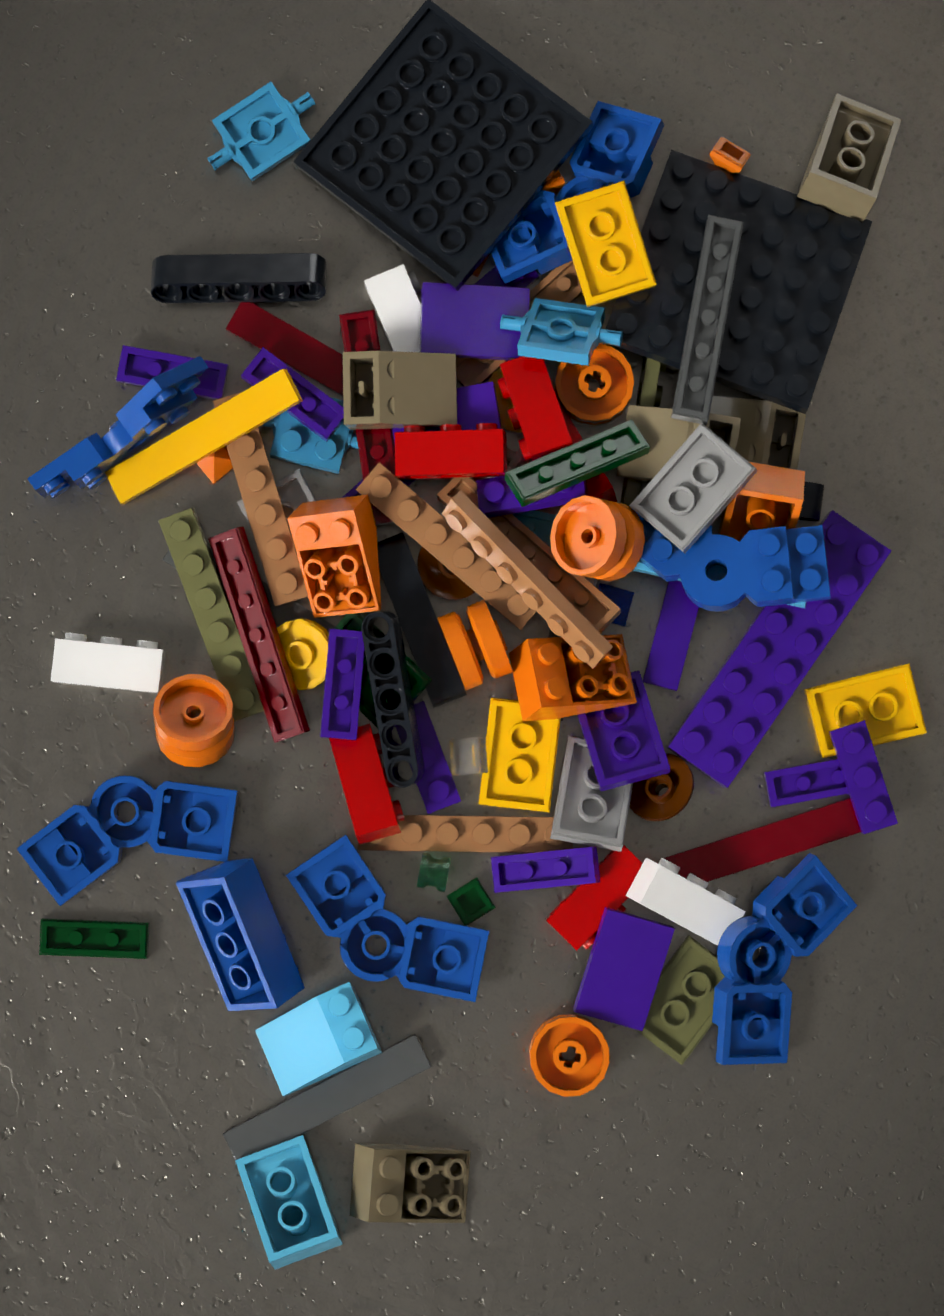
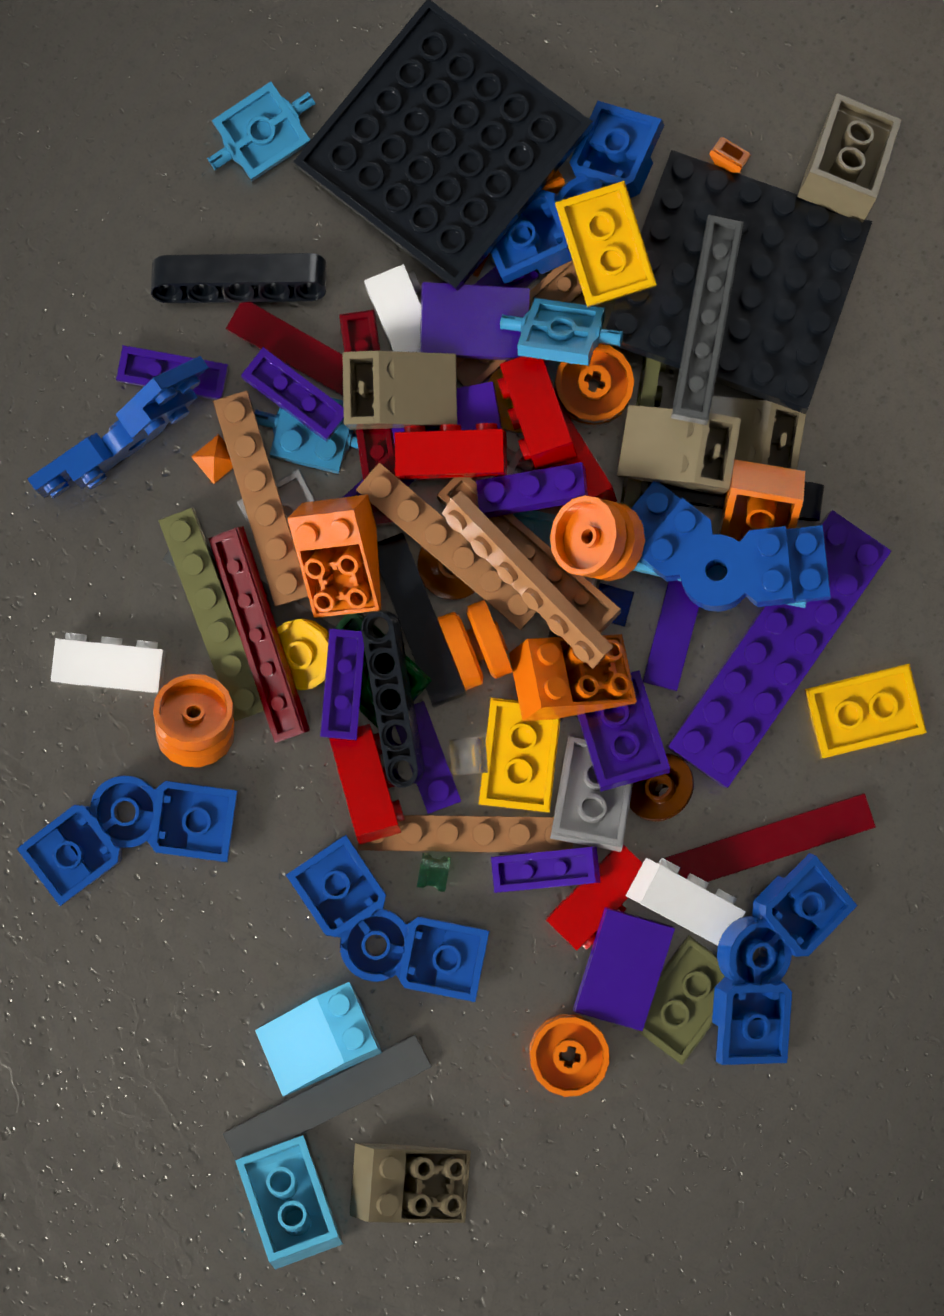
dark green tile [39,918,150,959] -> none
yellow tile [105,369,303,504] -> none
blue slope [176,858,305,1011] -> none
dark green tile [447,877,496,926] -> none
dark green tile [504,419,650,507] -> none
light grey tile [629,423,758,554] -> none
dark purple plate [764,759,849,807] -> none
dark purple plate [829,720,898,834] -> none

